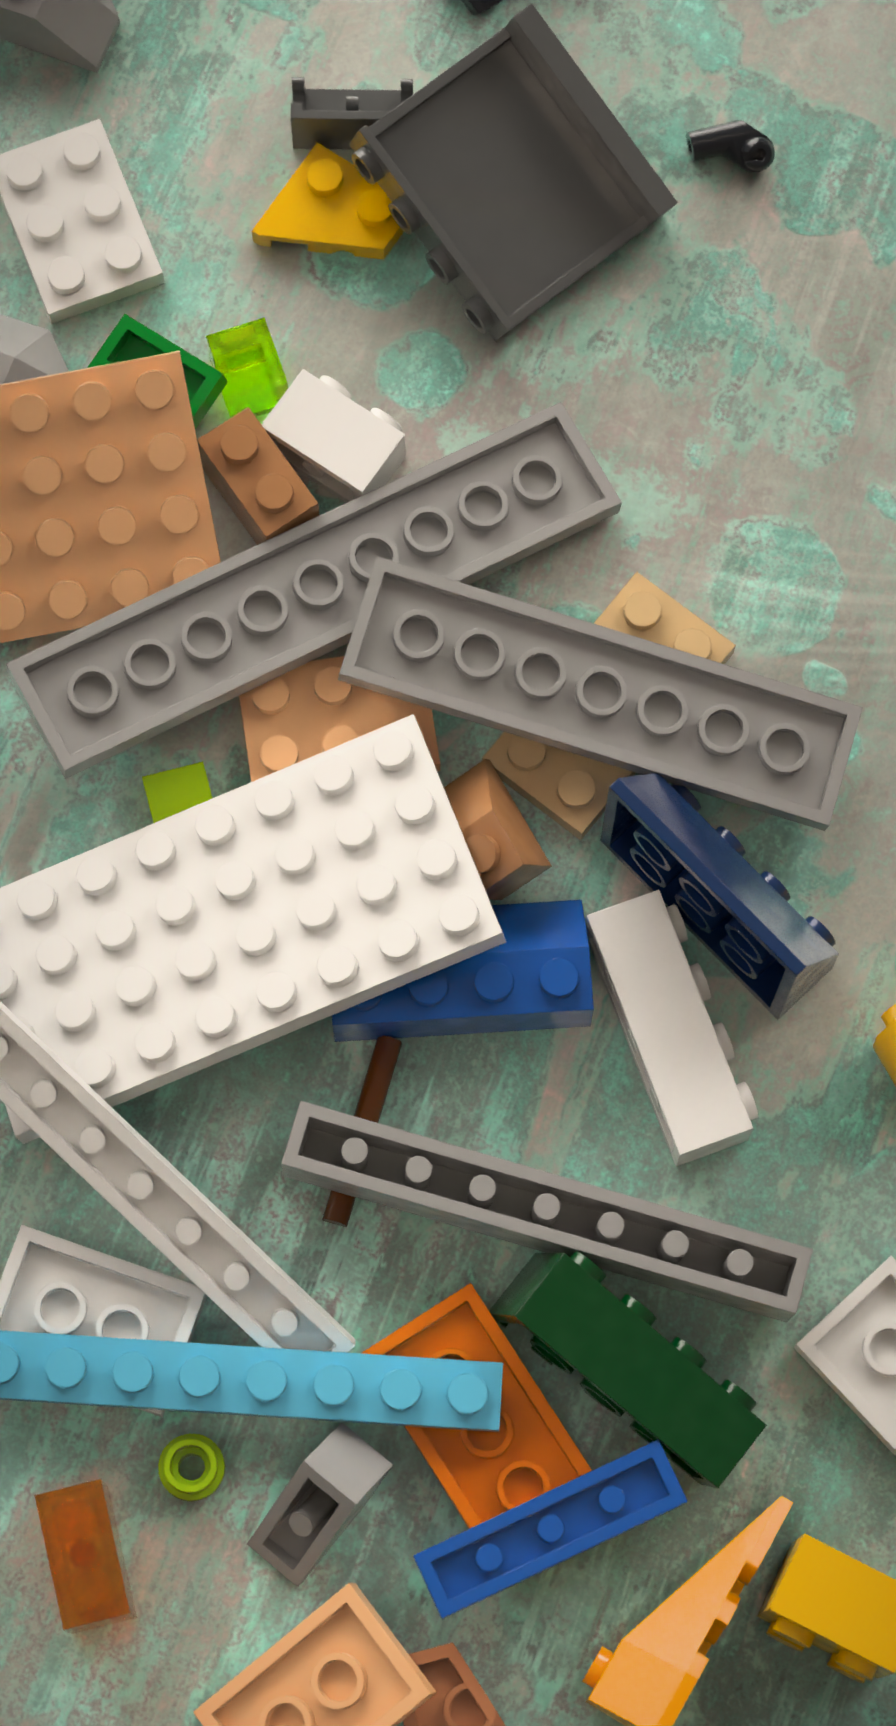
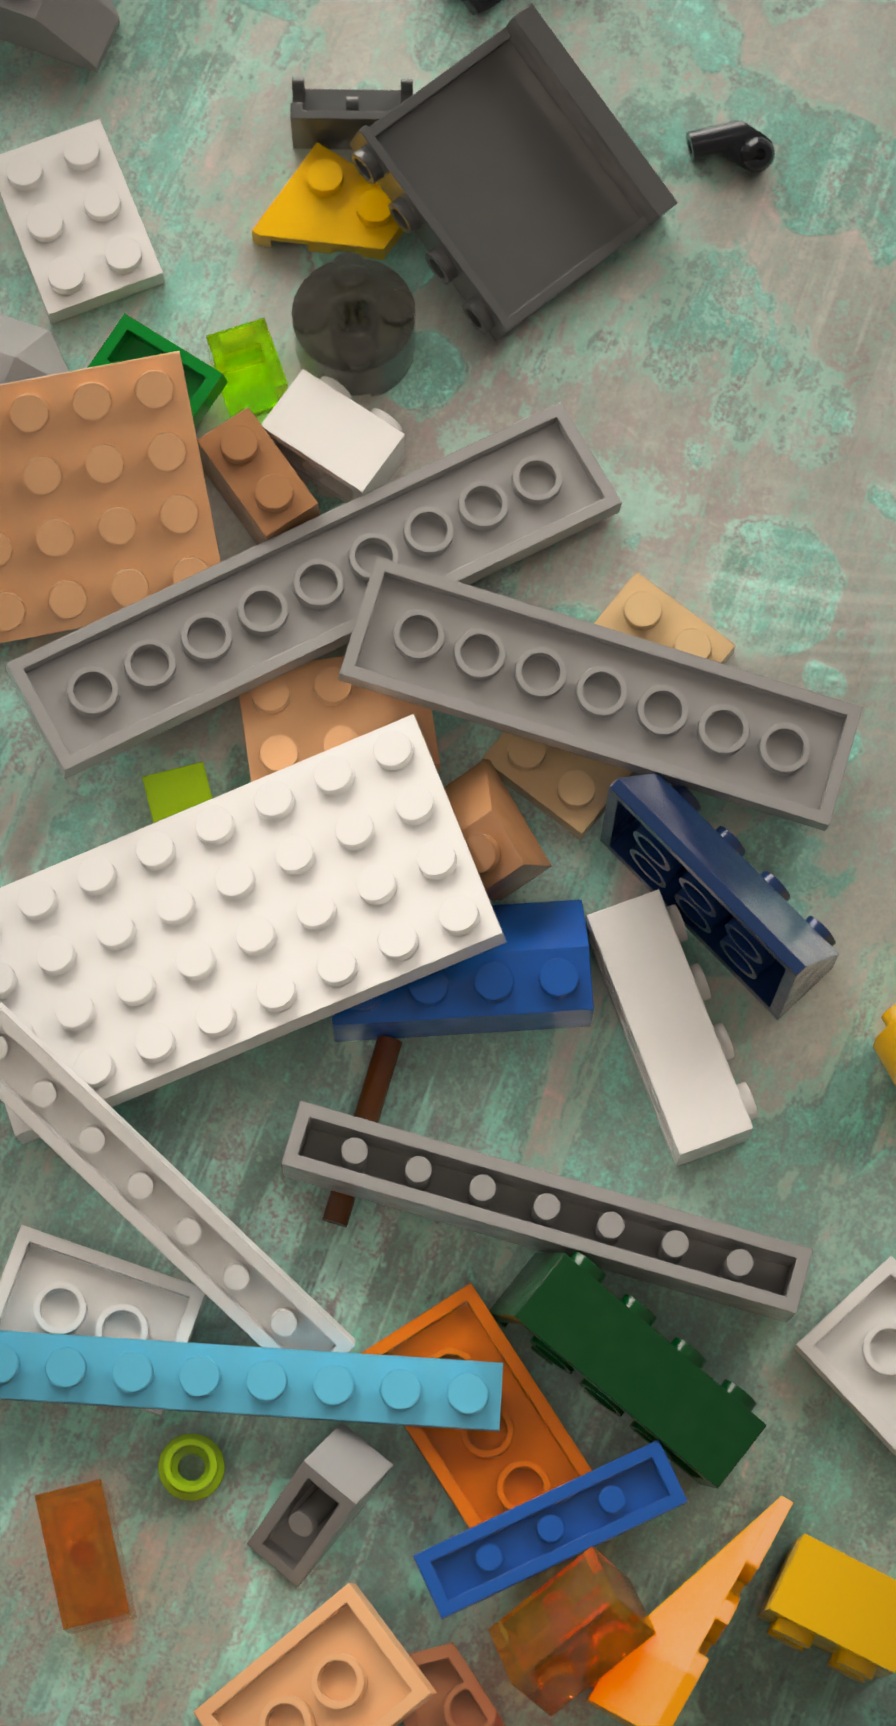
none -> clear smoke brick [291,252,416,397]
none -> clear orange brick [488,1546,656,1716]

